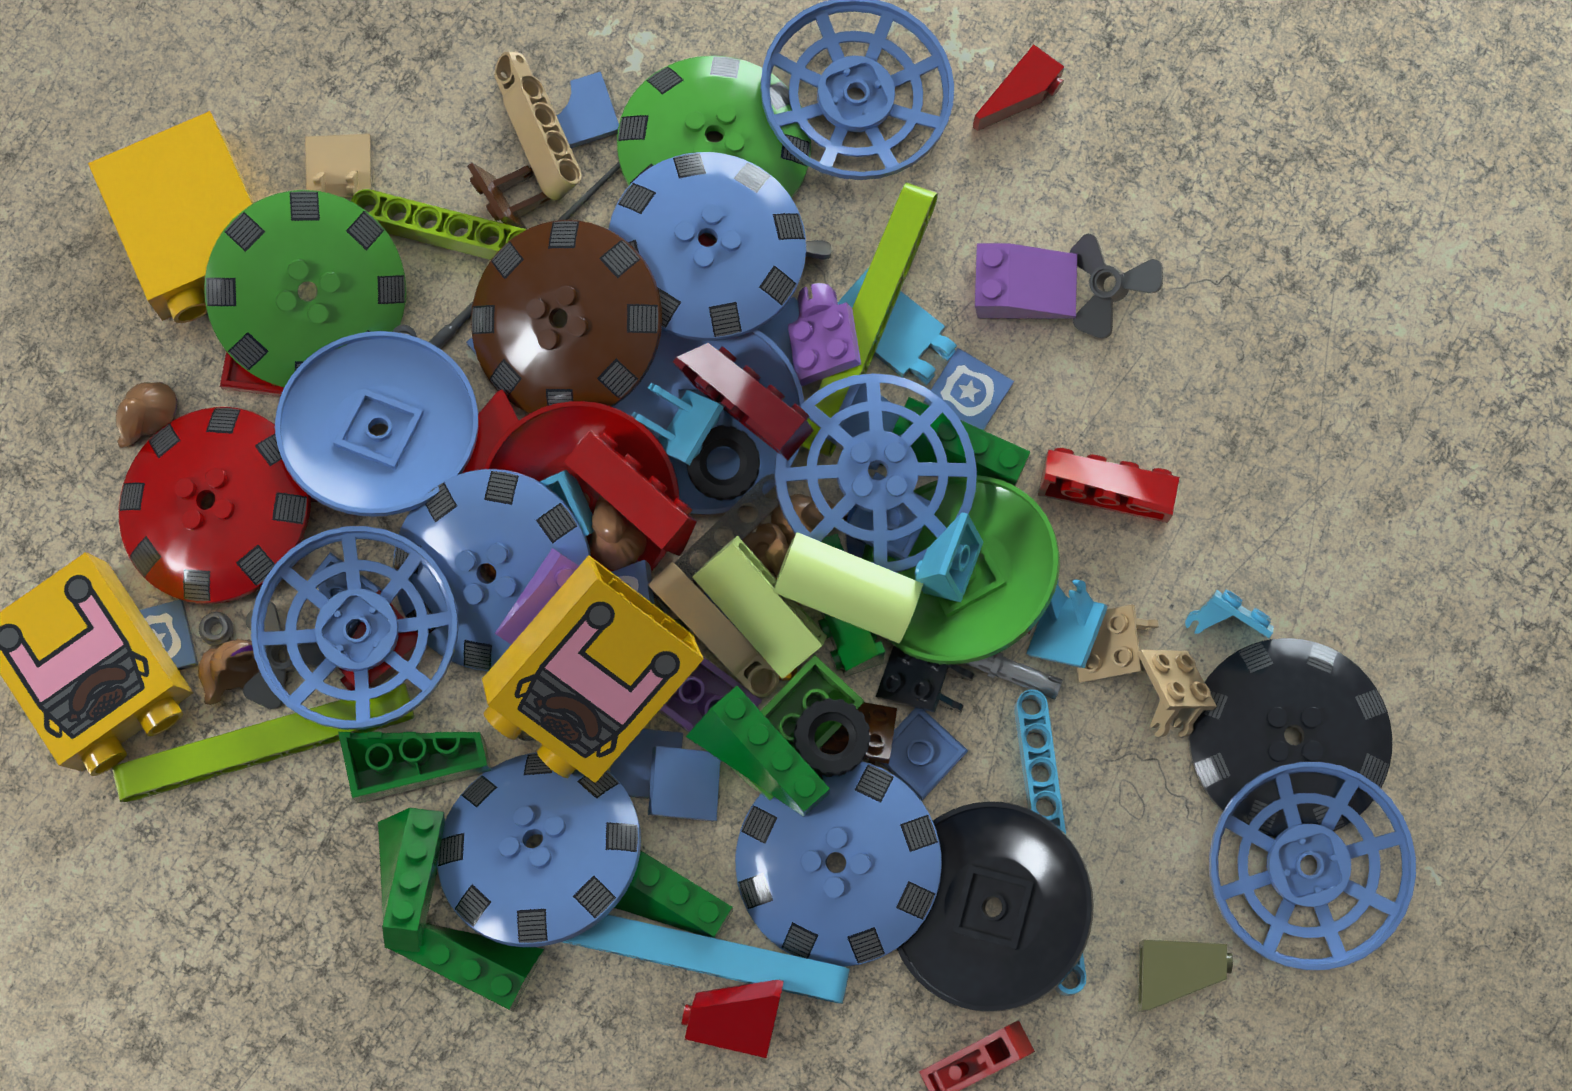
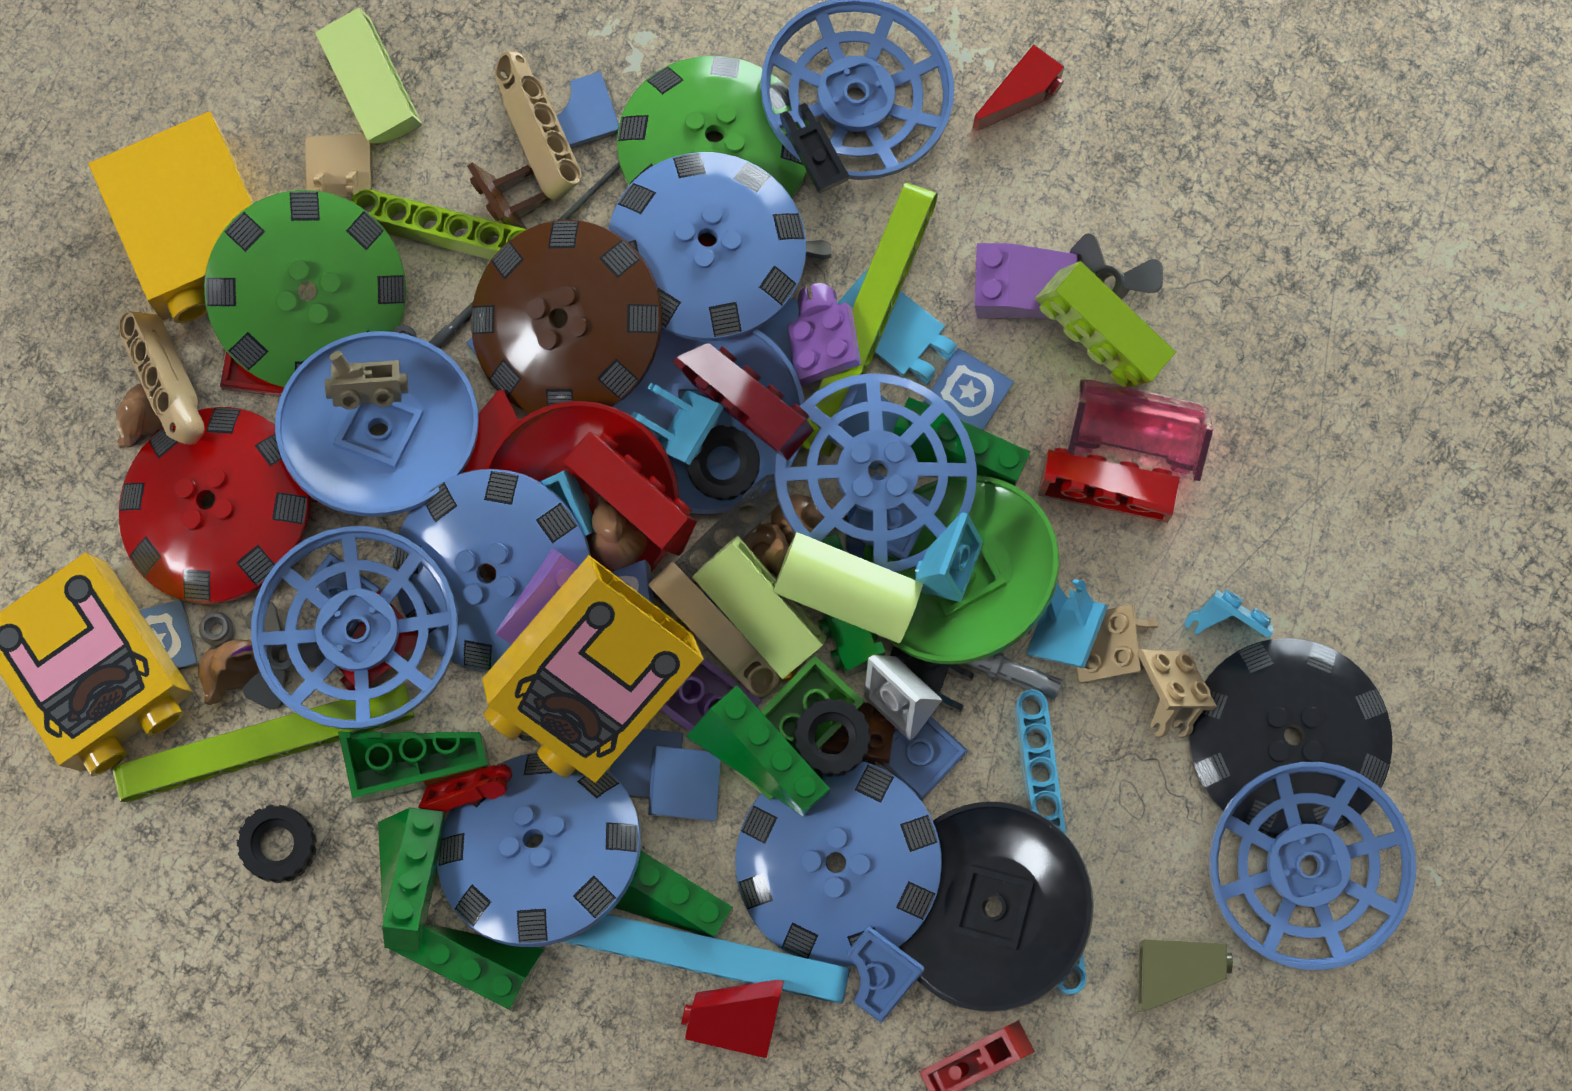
none -> tan piece [119,311,205,445]
none -> black tyre [237,805,317,883]
none -> yellowish green brick [315,7,423,143]
none -> dark tan brick [325,351,409,410]
none -> red hinge [418,763,513,814]
none -> black hinge [780,103,849,194]
none -> medium blue tile [847,926,924,1023]
none -> white slope [864,655,942,741]
none -> lime brick [1034,261,1176,388]
none -> clear pink windscreen [1067,379,1213,481]

